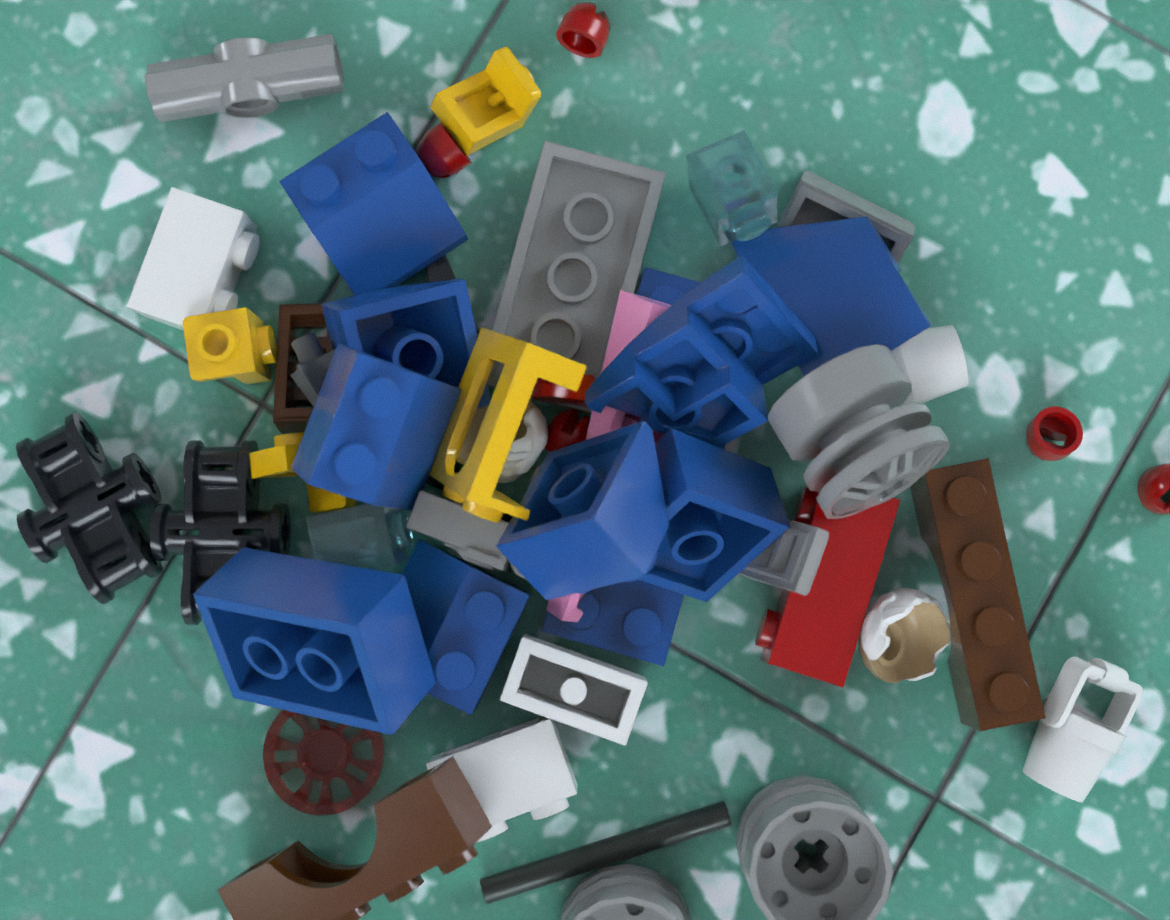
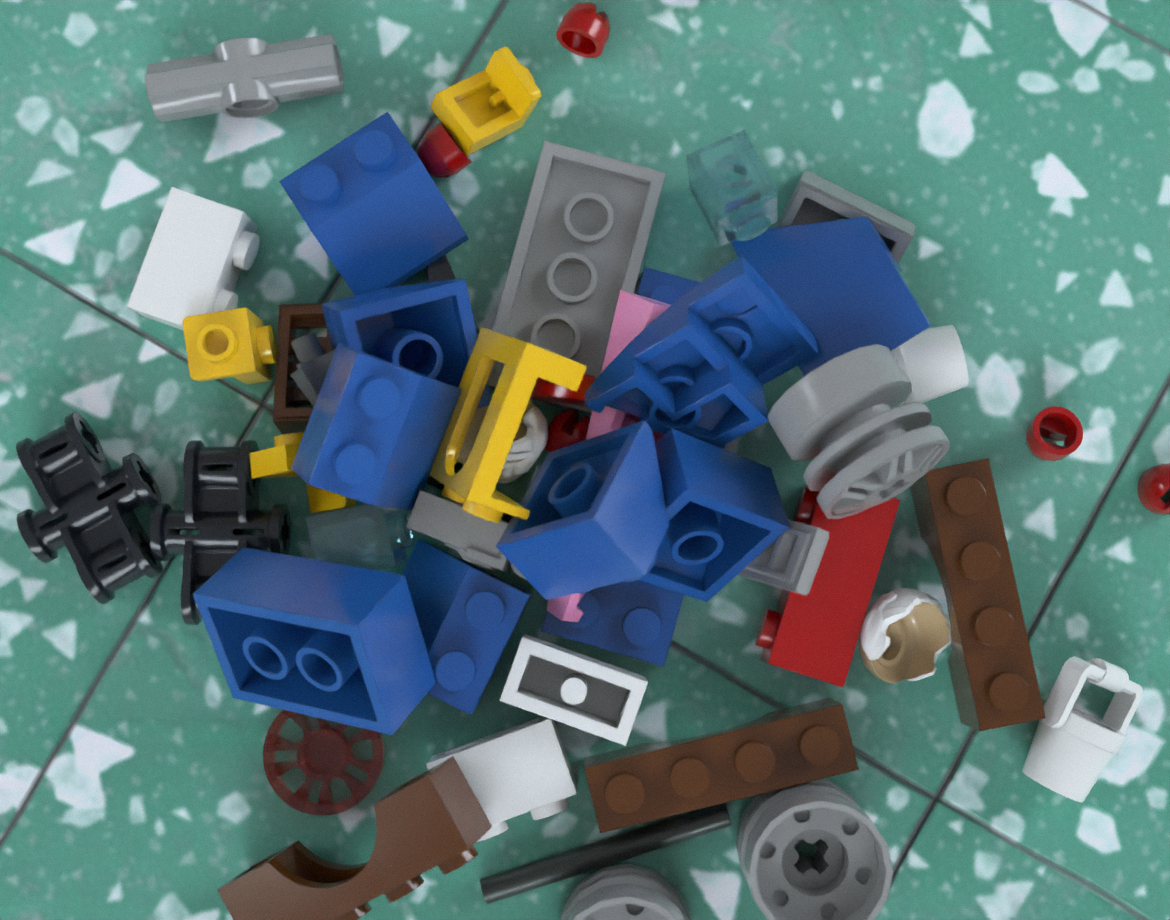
none -> reddish brown arch [584,697,859,833]

